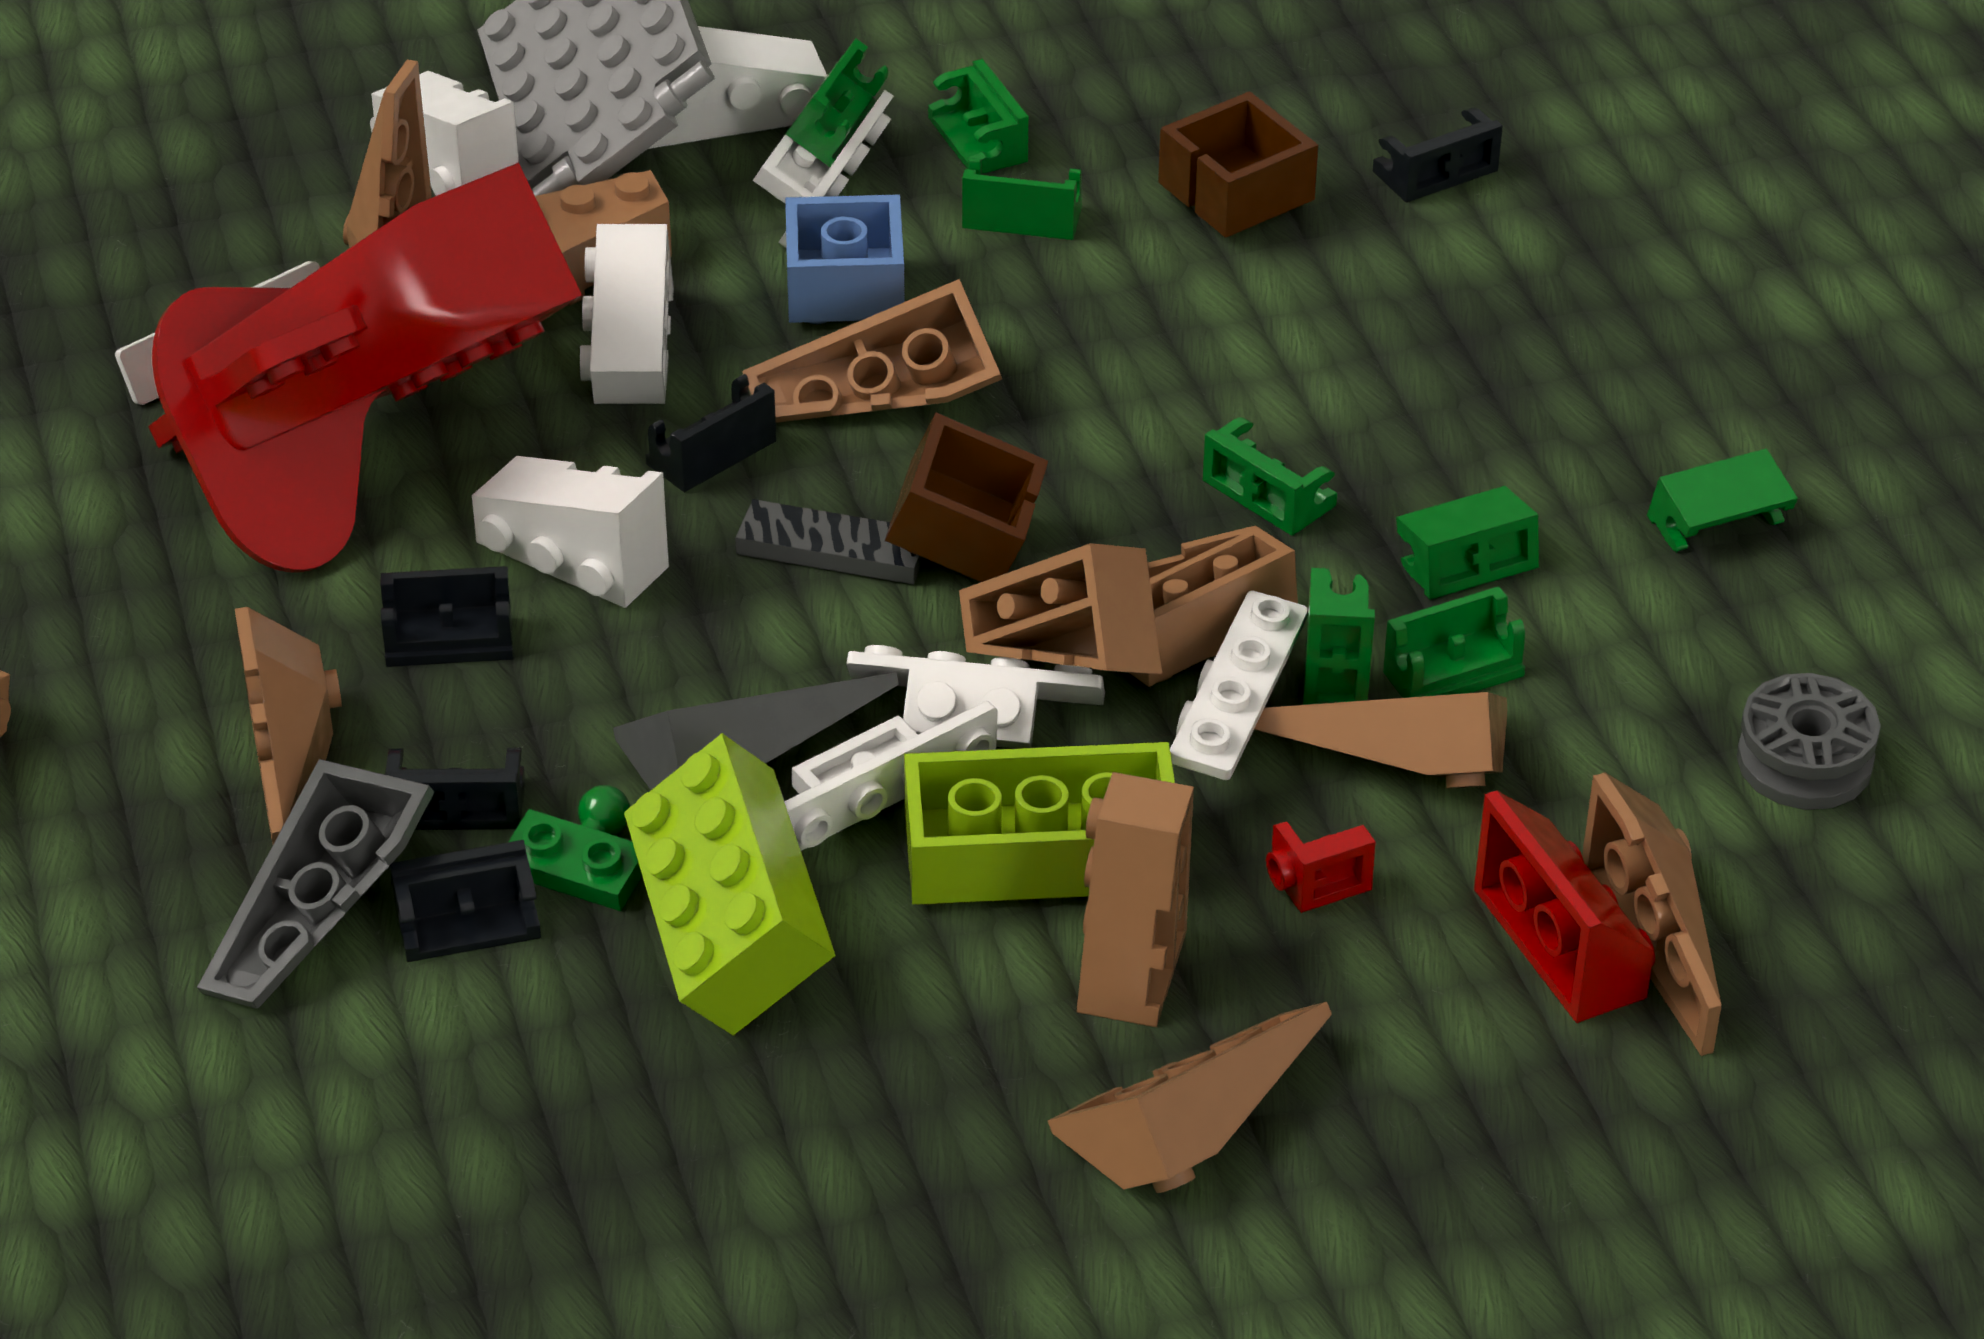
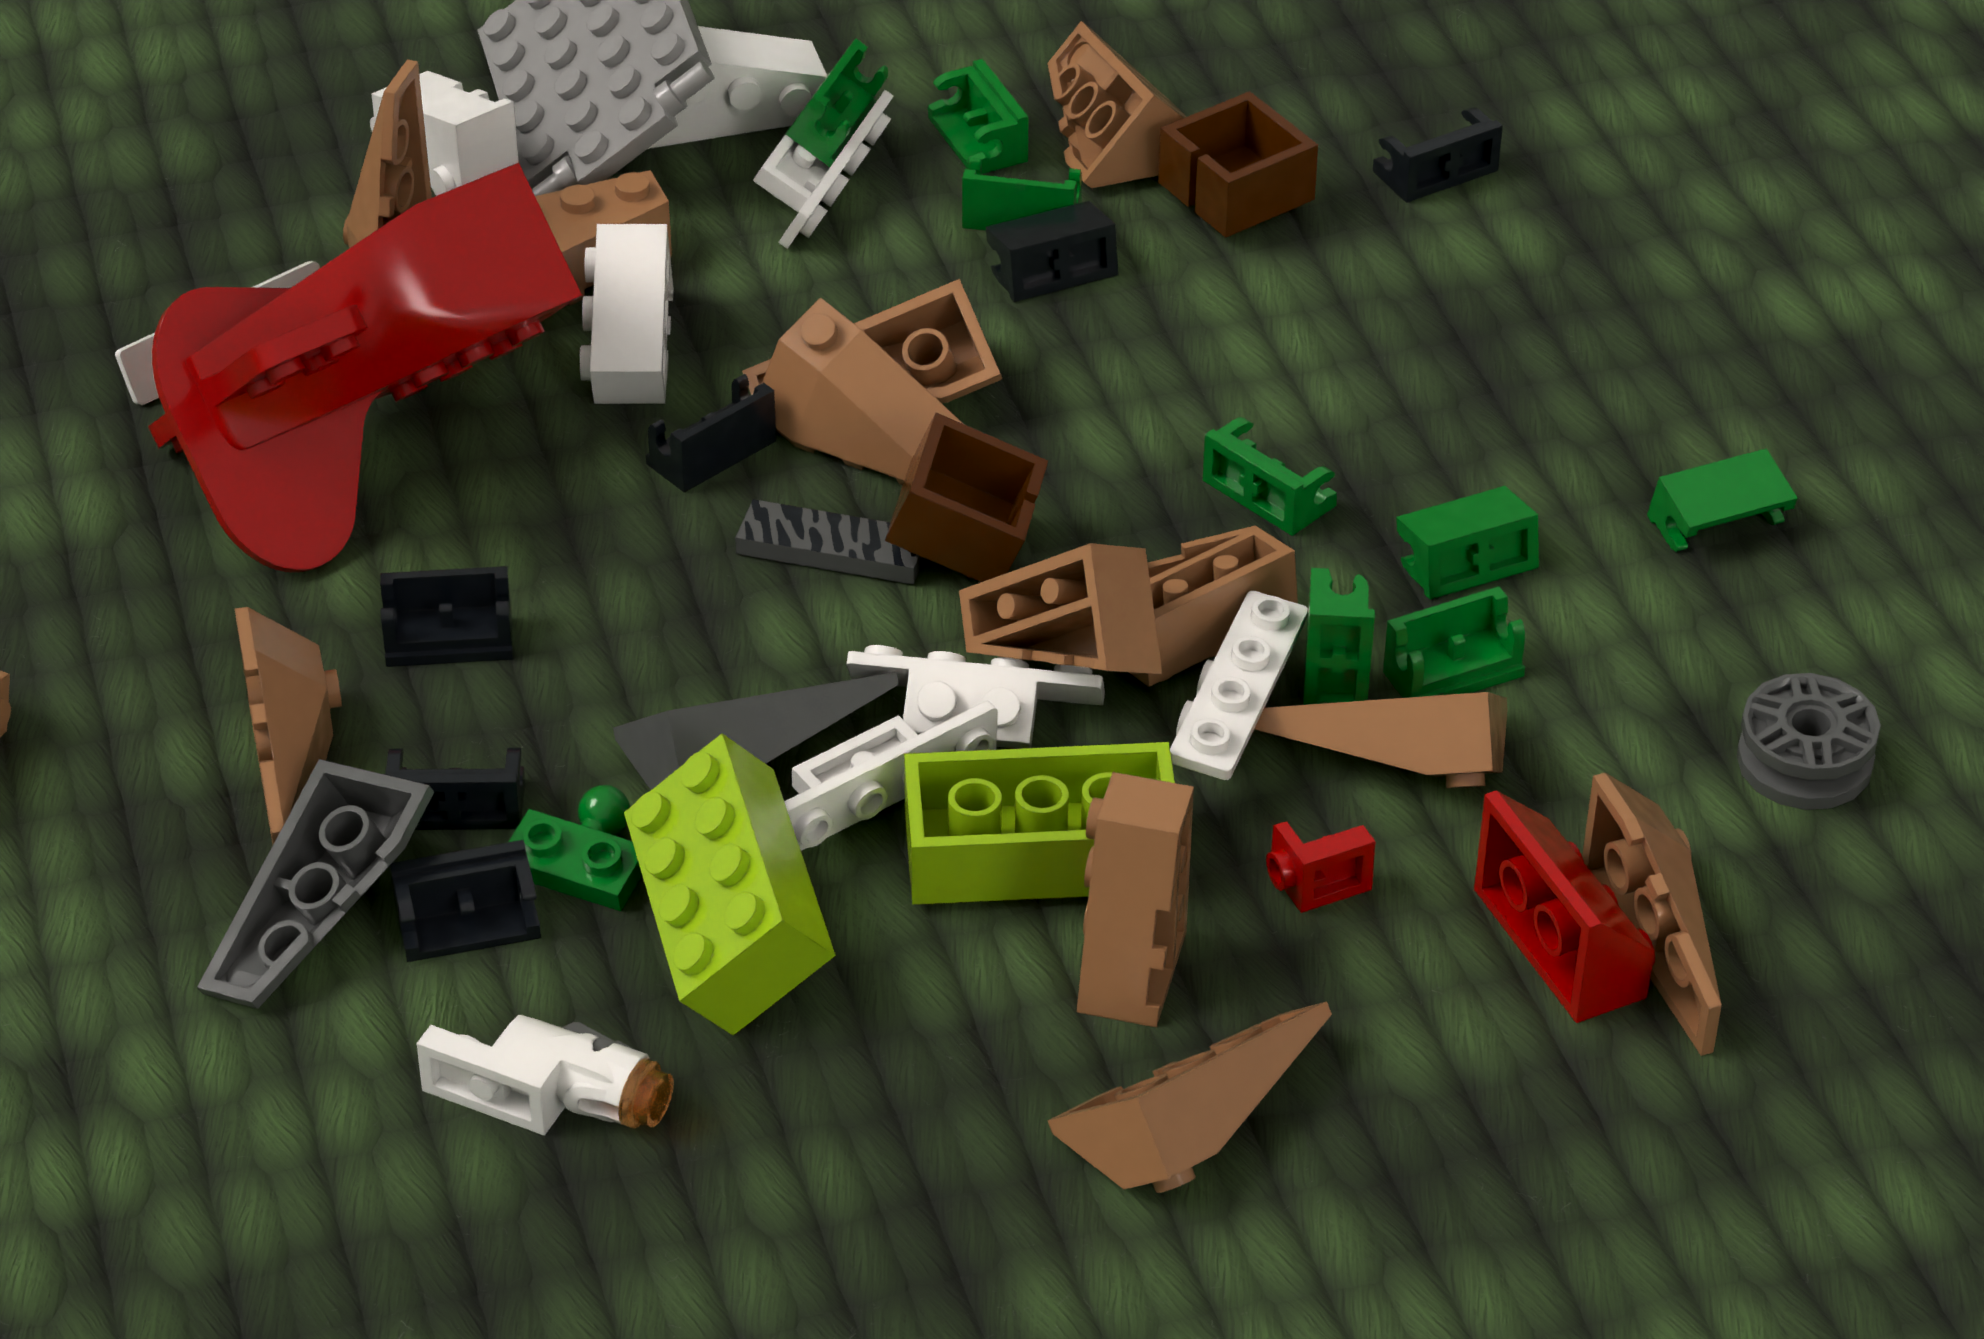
white wedge [472,456,669,608] -> none
medium blue brick [785,195,905,324] -> none
none -> white plate [416,1015,674,1136]
none -> medium nougat wedge [762,297,965,485]
none -> black hinge [986,201,1119,302]
none -> medium nougat wedge [1048,21,1187,188]

